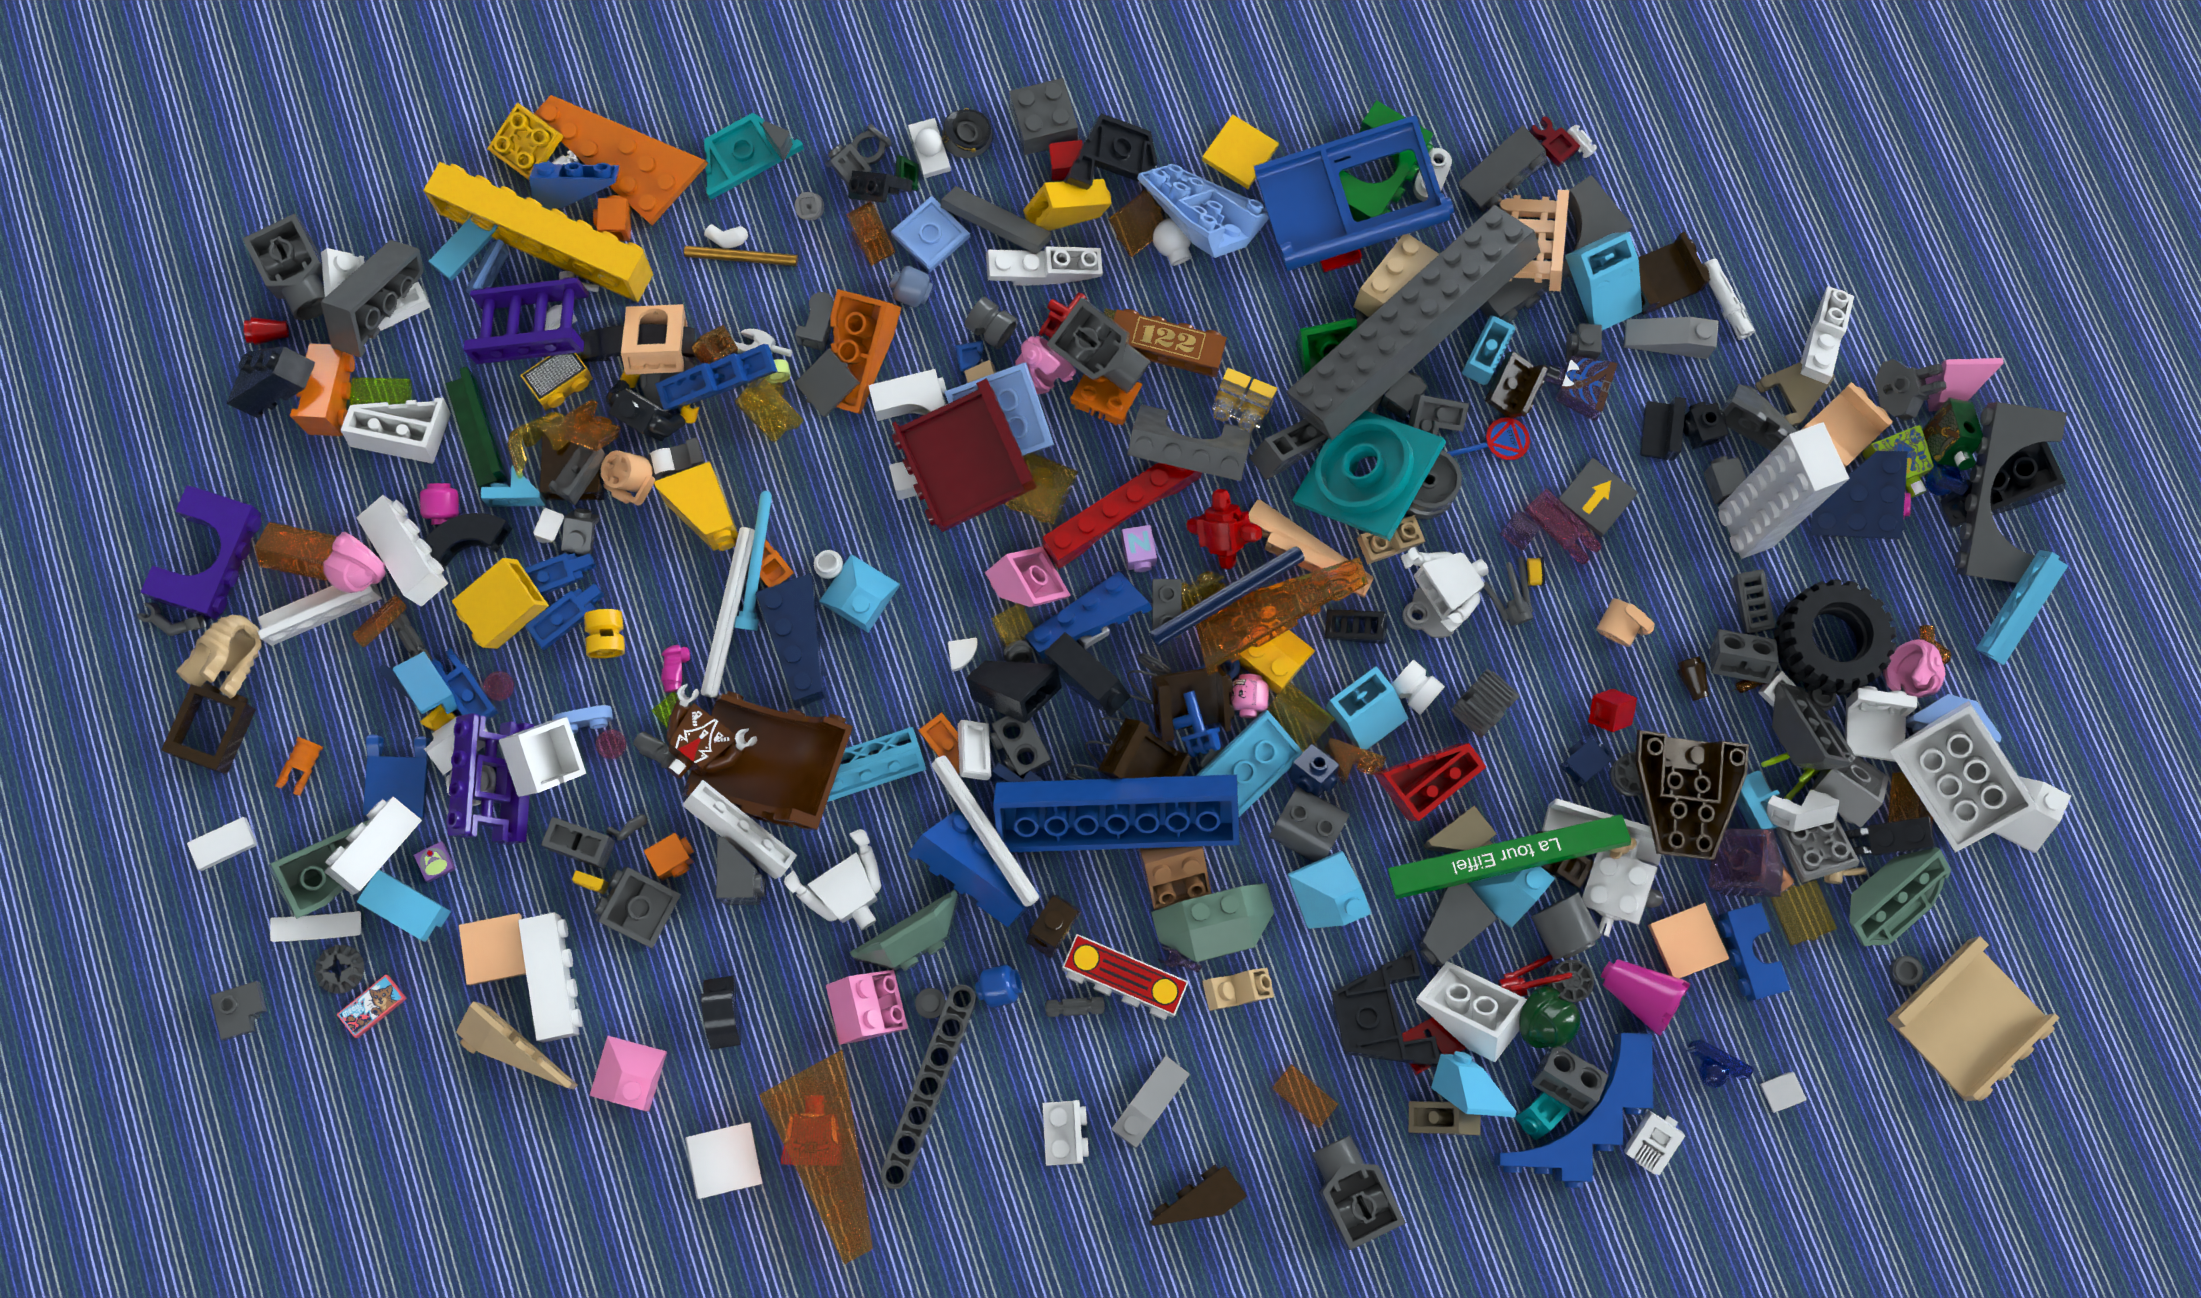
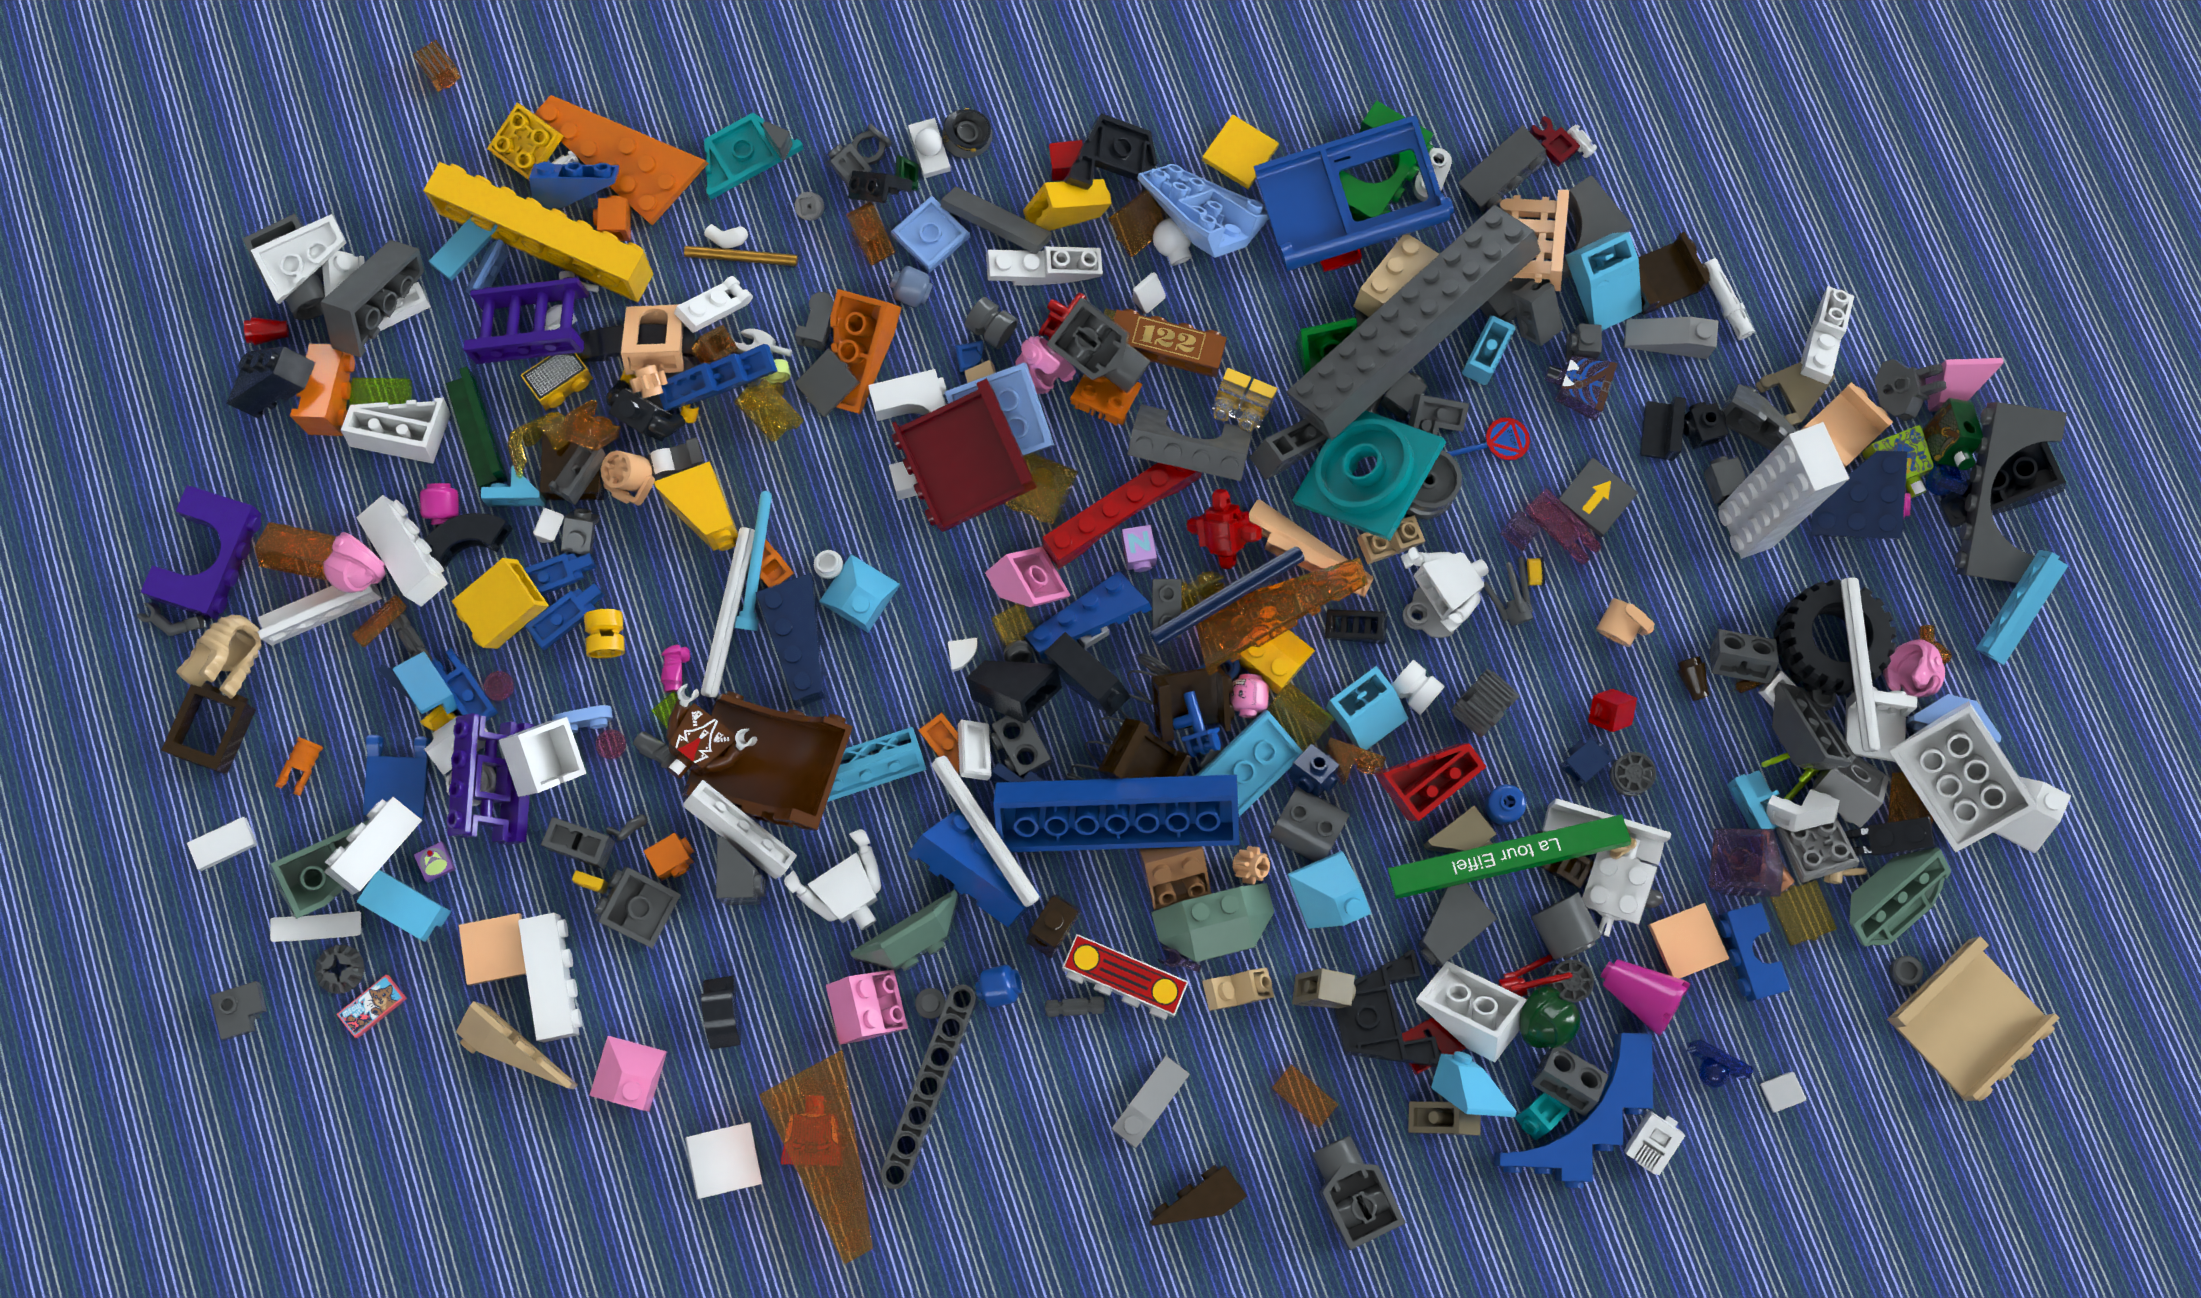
dark grey brick [1009,78,1078,155] -> none
white bracket [1042,1100,1089,1166] -> none
medium azure slope [1468,866,1555,928] -> none
dark brown bracket [1484,351,1548,418] -> none
dark brown wedge [1635,730,1749,860] -> none
dark grey slope [1730,569,1775,634] -> none
none -> white wing [251,214,347,304]
none -> clear orange brick [412,40,461,92]
none -> light nougat gear [630,365,668,399]
none -> white plate [674,276,753,333]
none -> white slope [1132,272,1166,313]
none -> light nougat gear [1233,846,1270,885]
none -> dark tan slope [1292,968,1356,1008]
none -> blue head [1485,784,1526,825]
none -> dark grey hinge [1511,280,1563,346]
none -> white axle [1840,578,1881,752]

